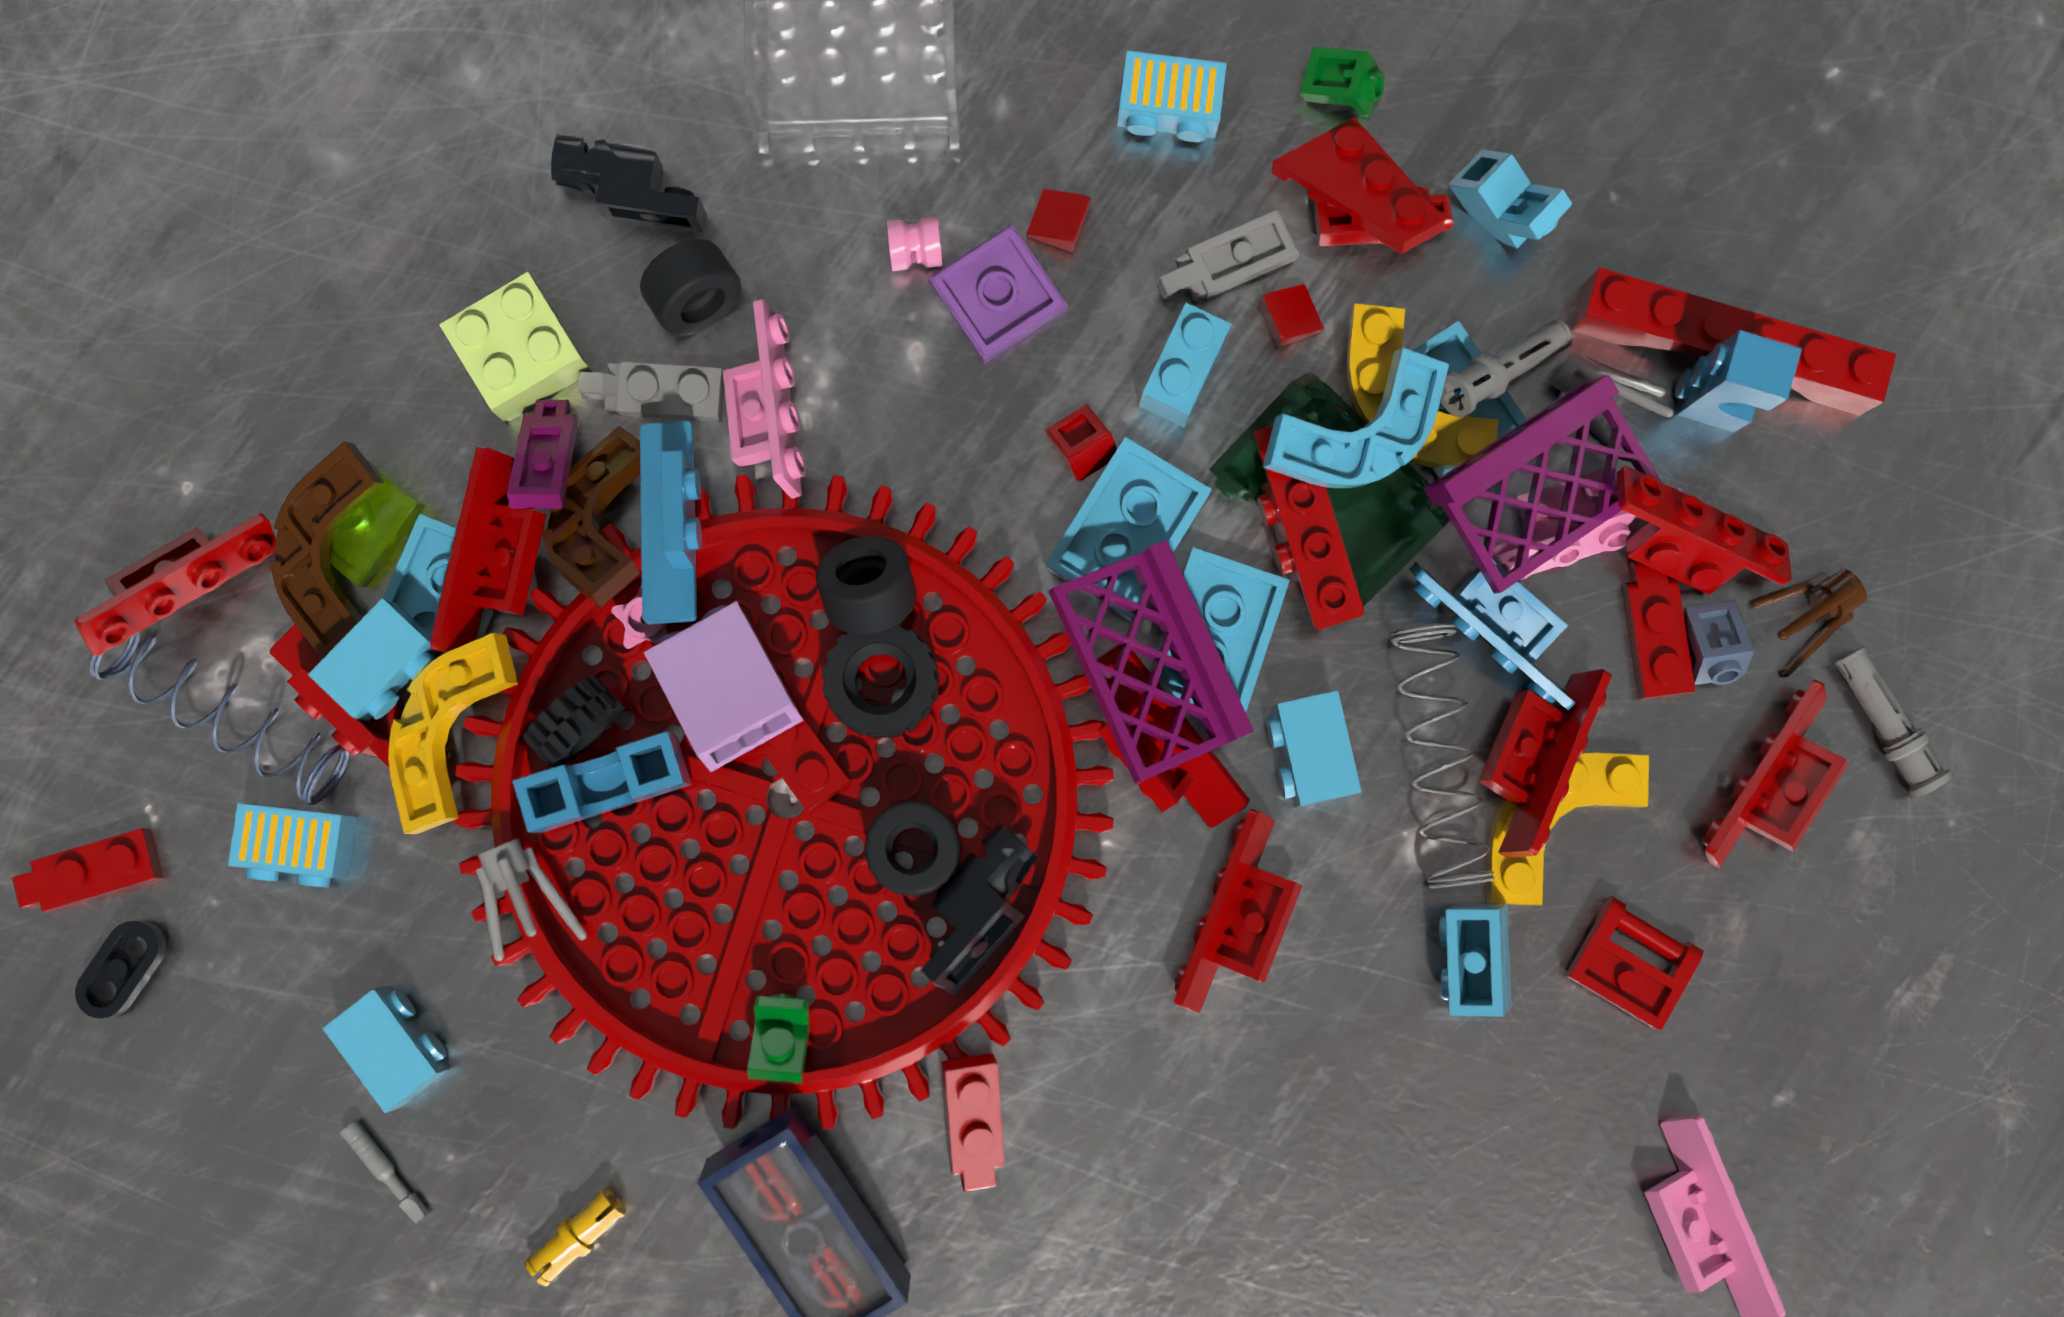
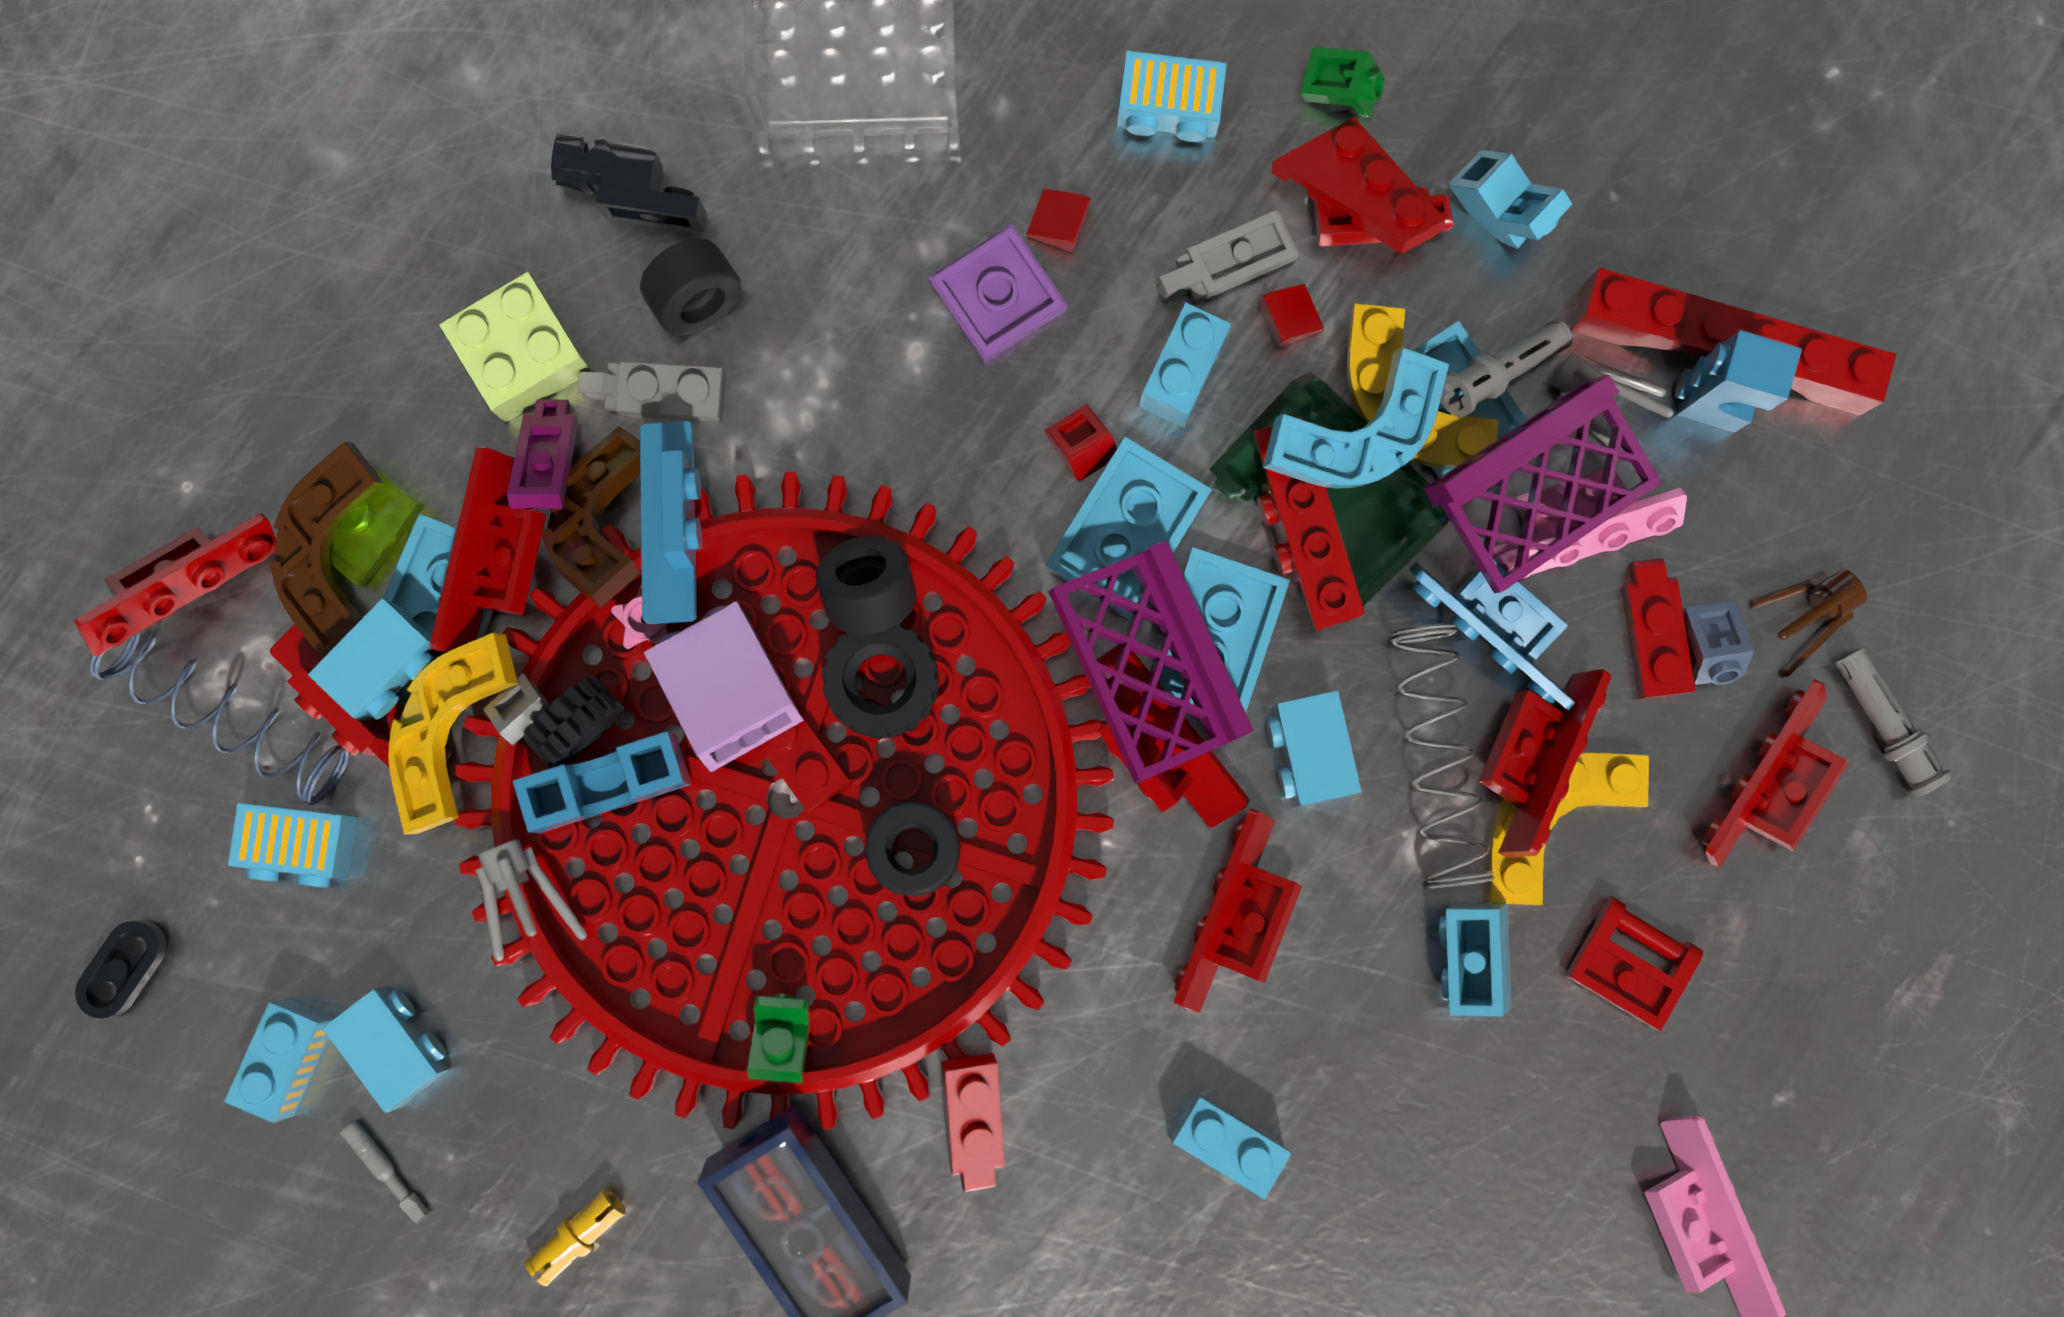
red hinge [12,828,163,912] -> none
bright pink bracket [723,299,806,499] -> none
bright pink wheel [887,215,943,271] -> none
black plate [921,822,1039,996] -> none
red bracket [1617,465,1792,595] -> none
none -> medium azure brick [224,999,335,1123]
none -> light grey plate [484,673,551,746]
none -> medium azure brick [1168,1091,1292,1200]

